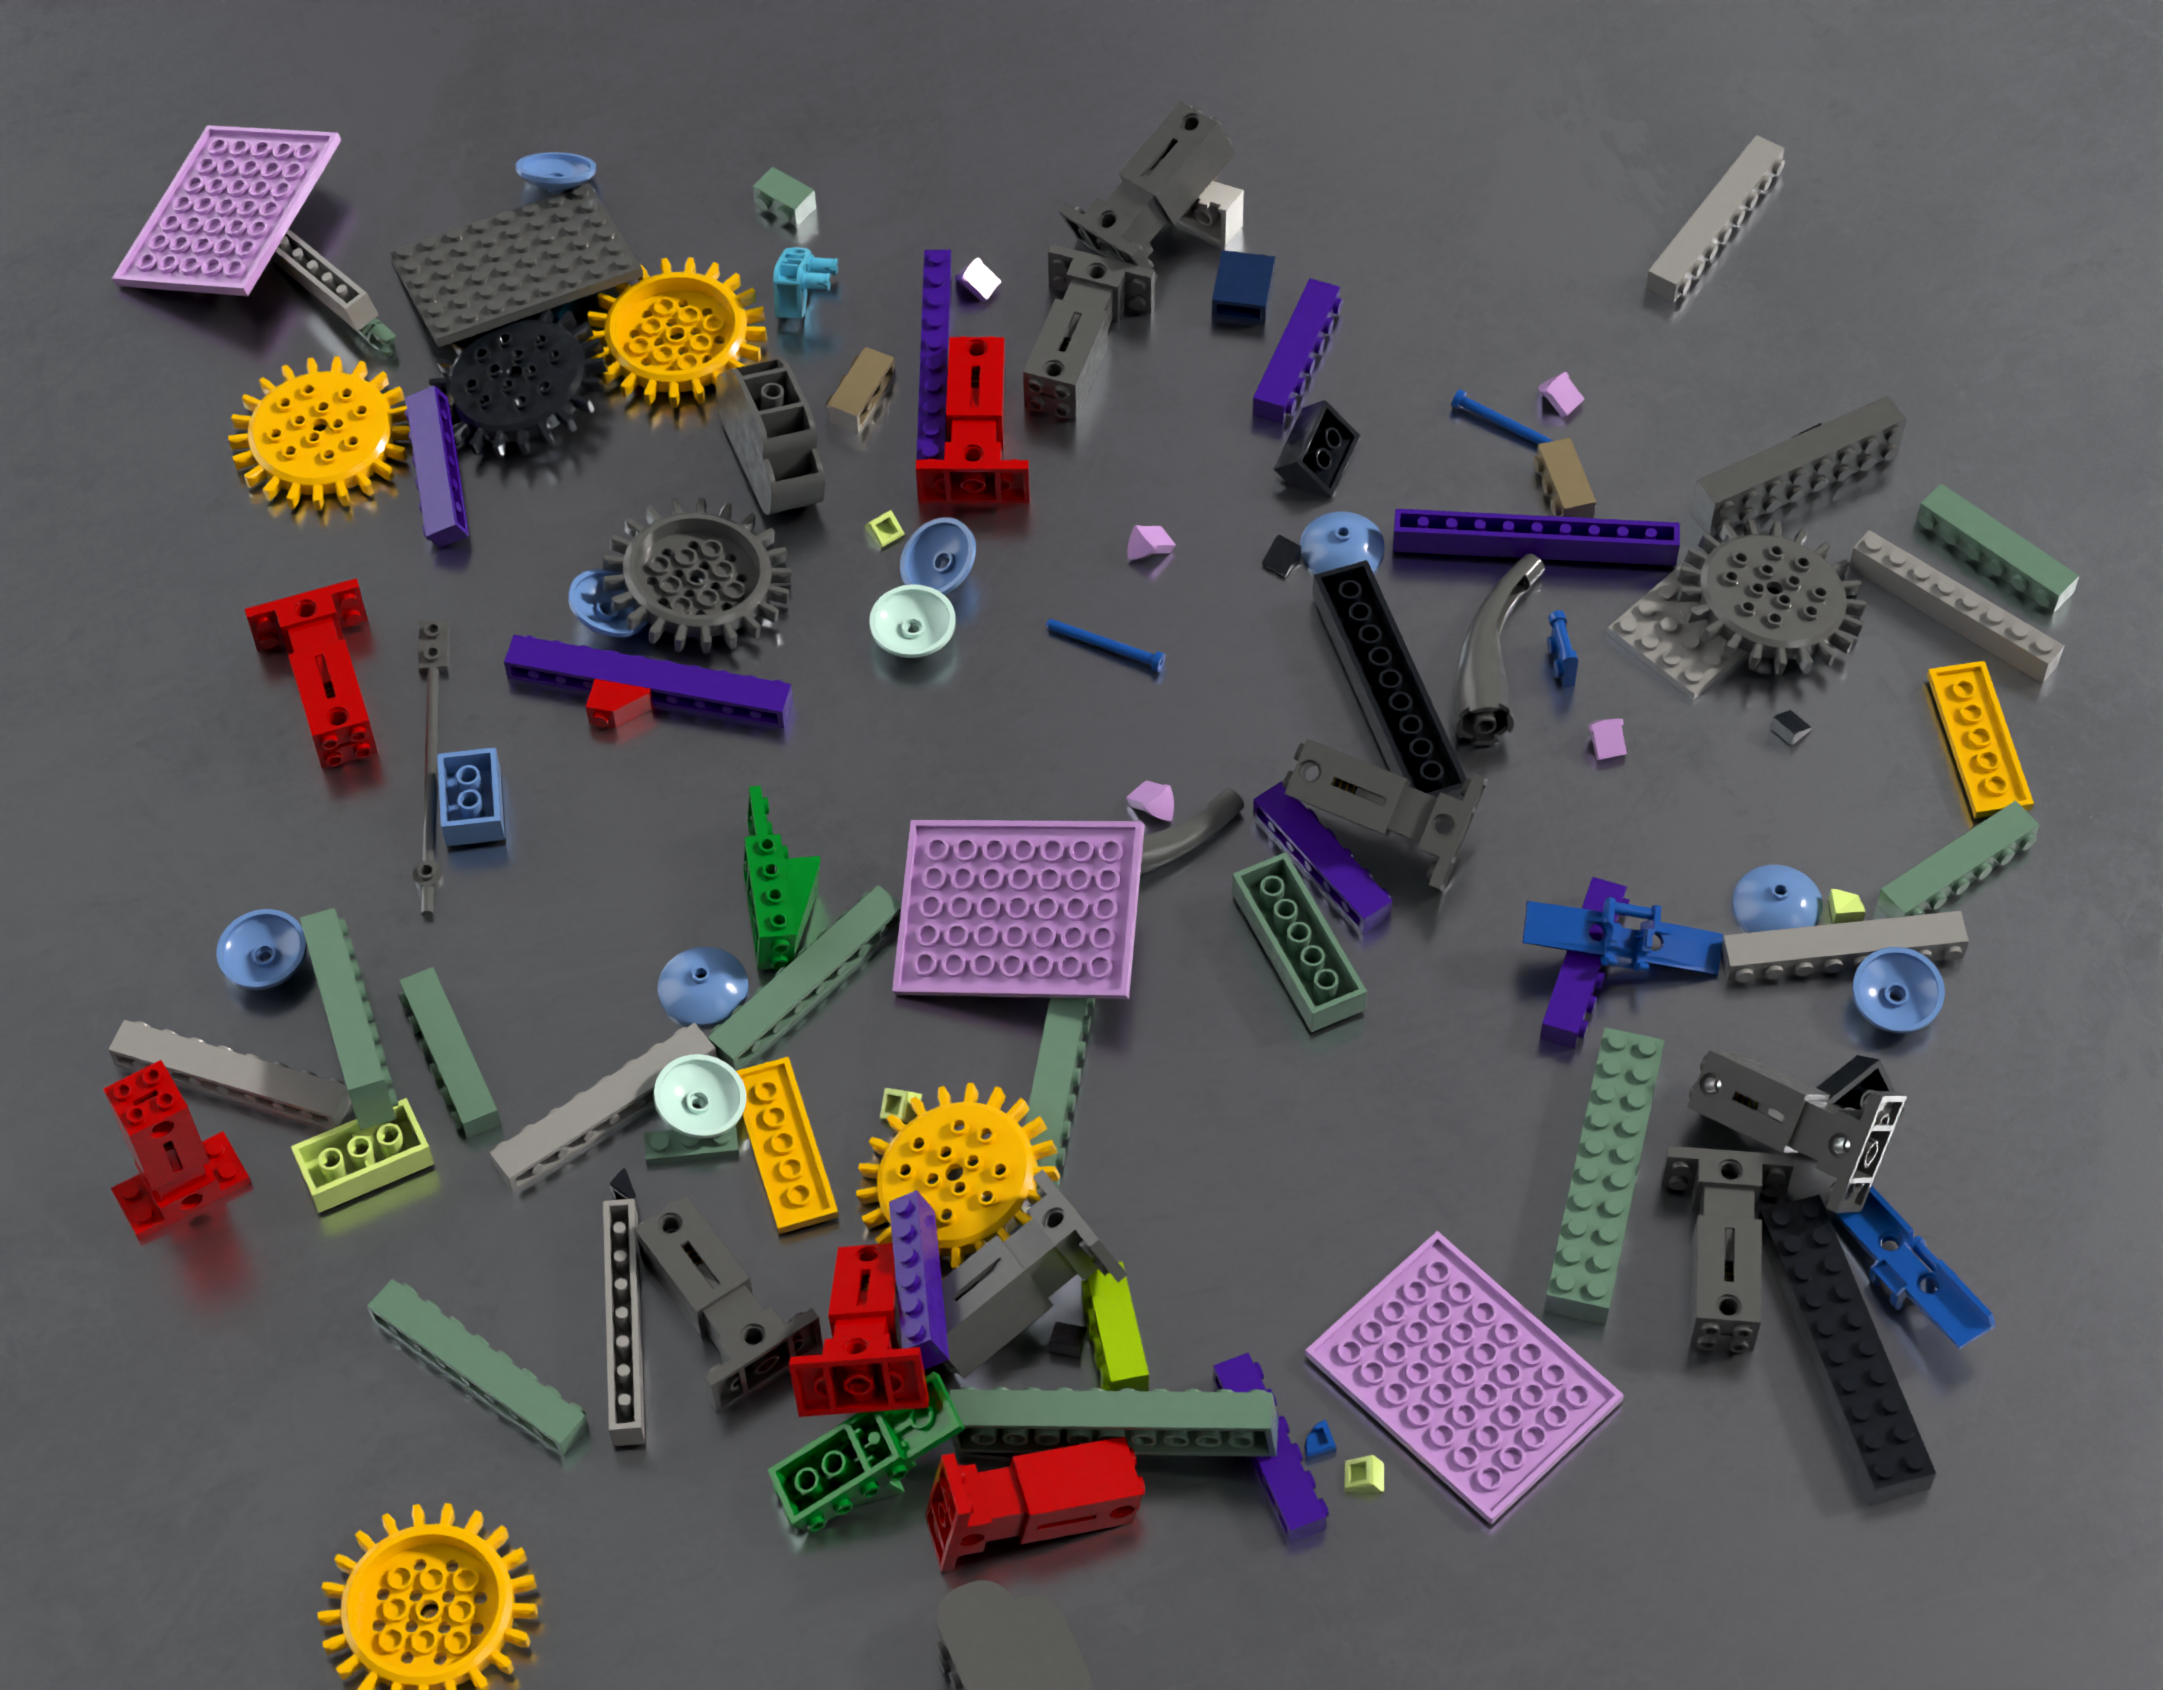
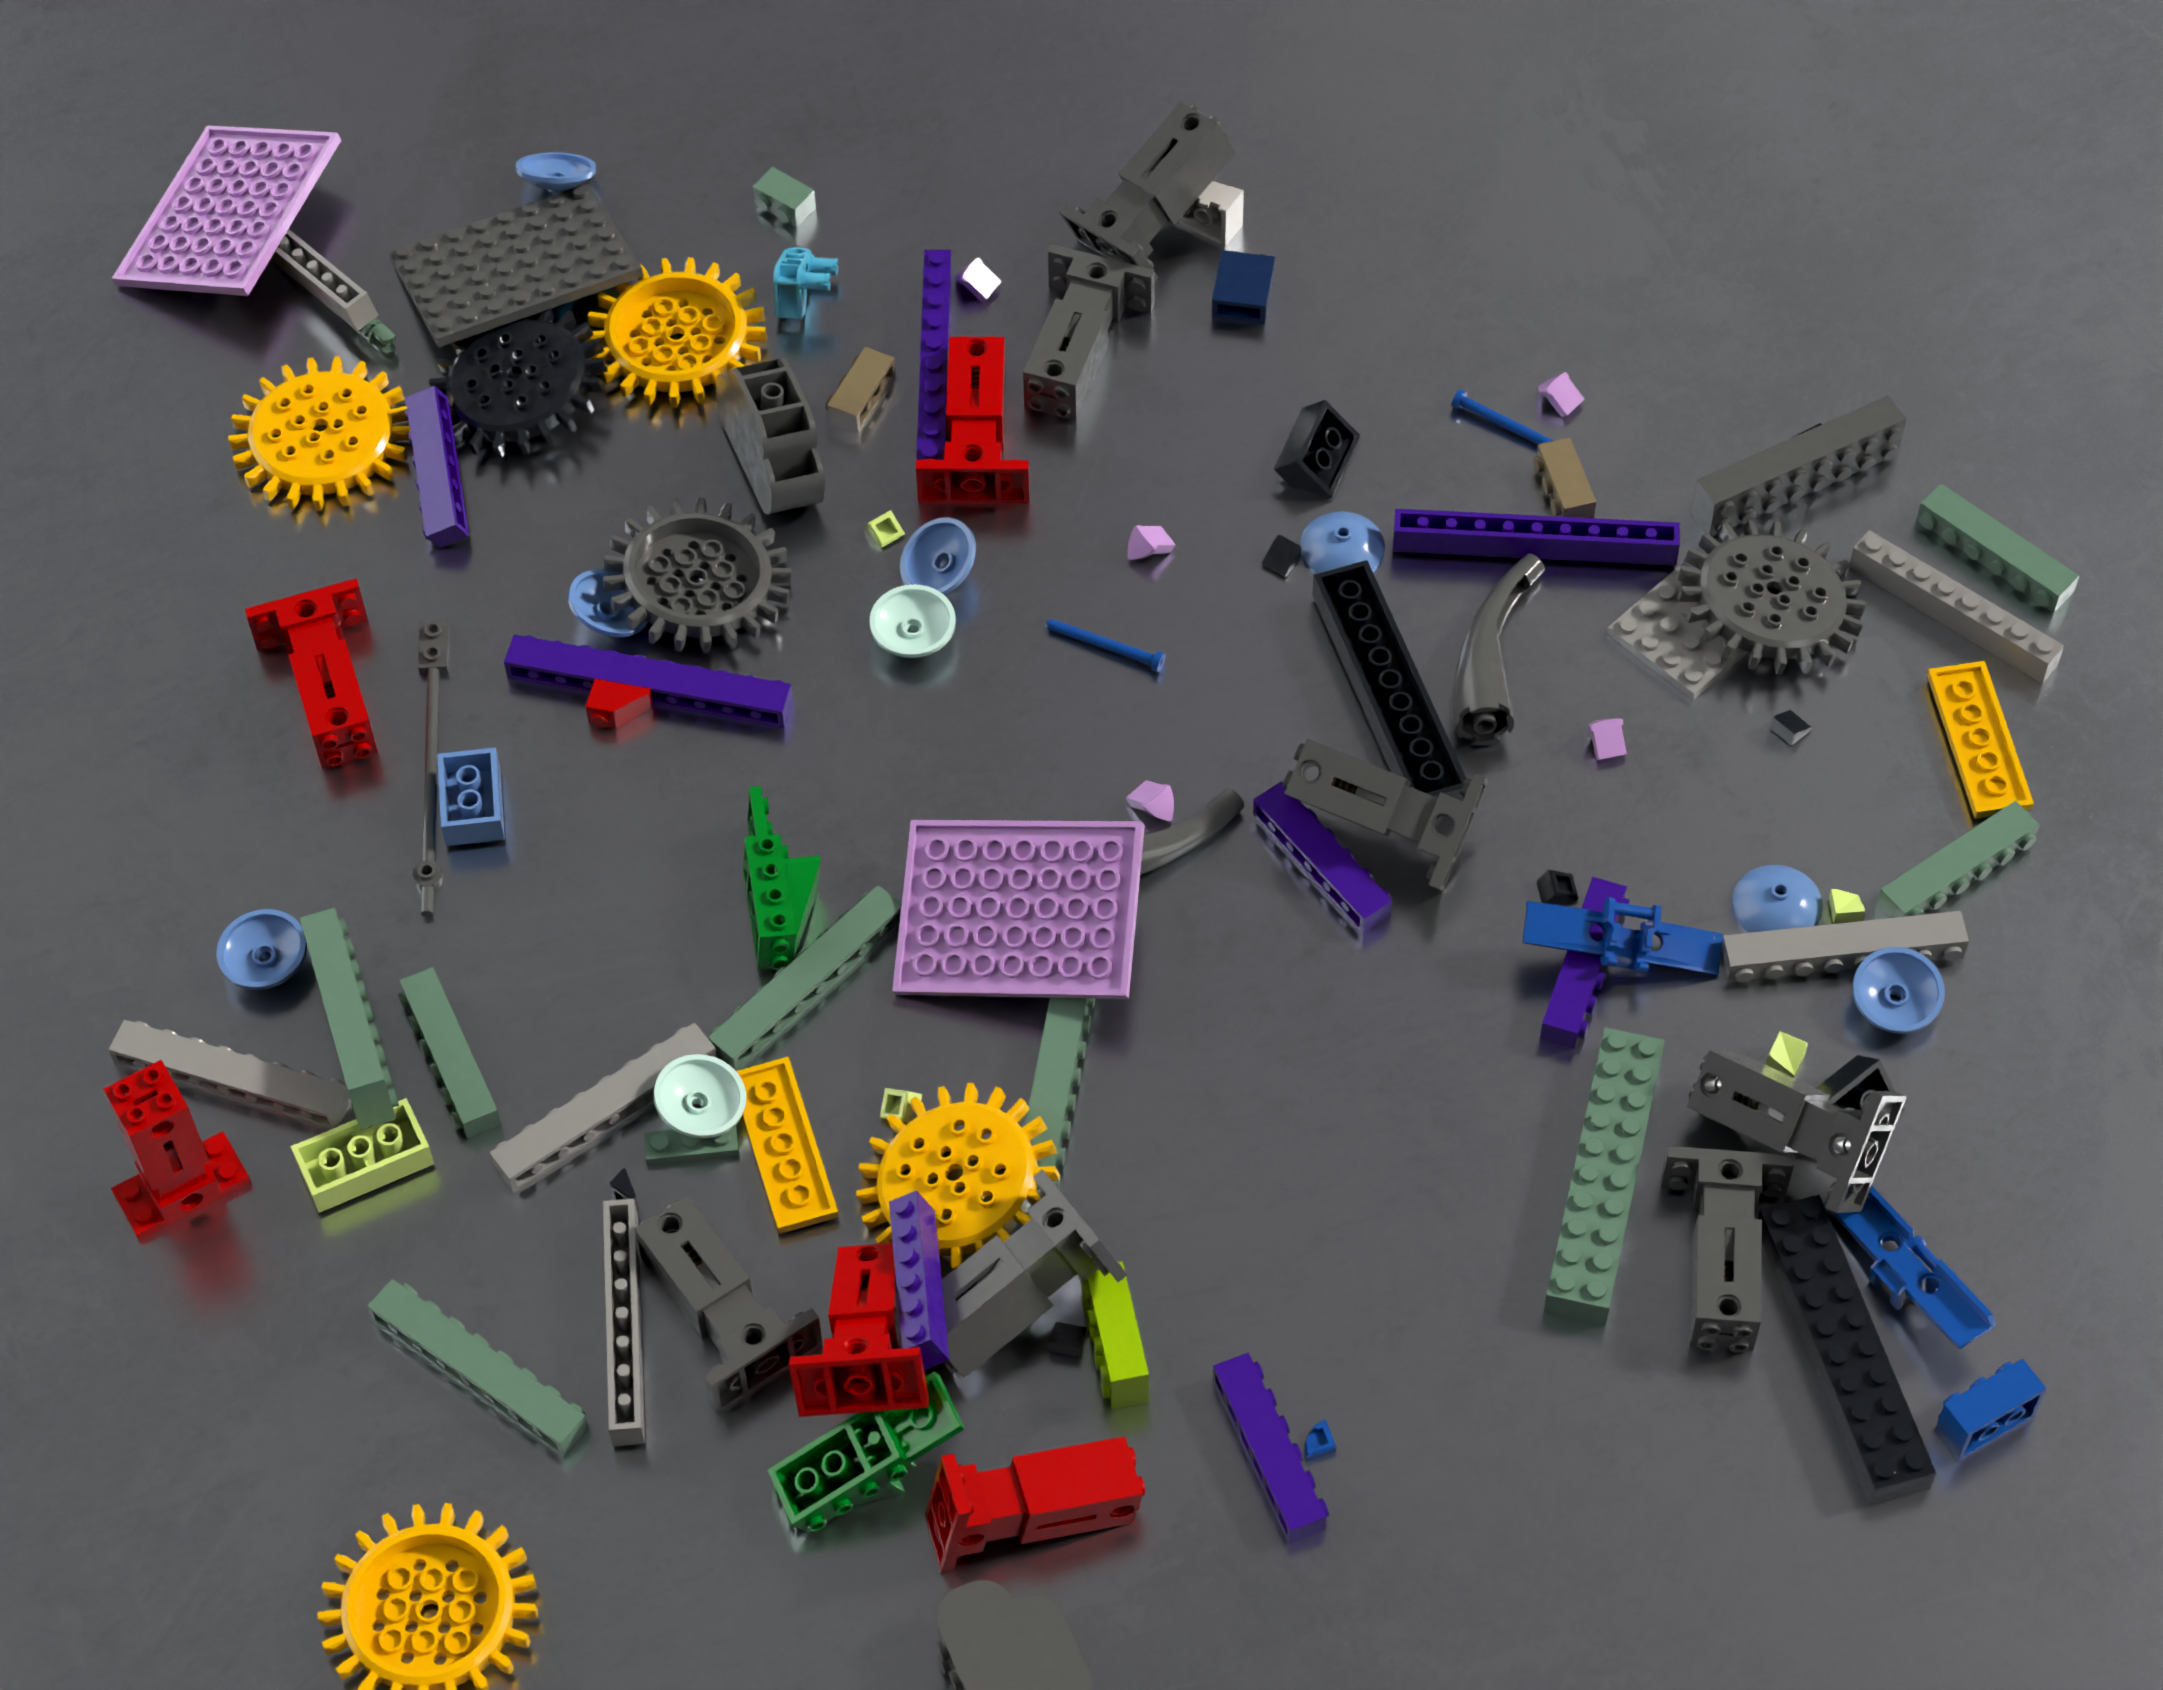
medium blue dish [658,947,748,1027] -> none
sand green brick [949,1387,1278,1456] -> none
sand green brick [1232,852,1367,1032] -> none
dark purple brick [1252,278,1343,424] -> none
lavender plate [1305,1231,1624,1524] -> none
yellowish green slope [1344,1455,1384,1493] -> none
blue plate [1547,610,1579,687] -> none
light grey brick [1646,135,1785,302] -> none
none -> black slope [1537,869,1579,904]
none -> yellowish green slope [1766,1031,1808,1078]
none -> blue brick [1934,1358,2047,1462]

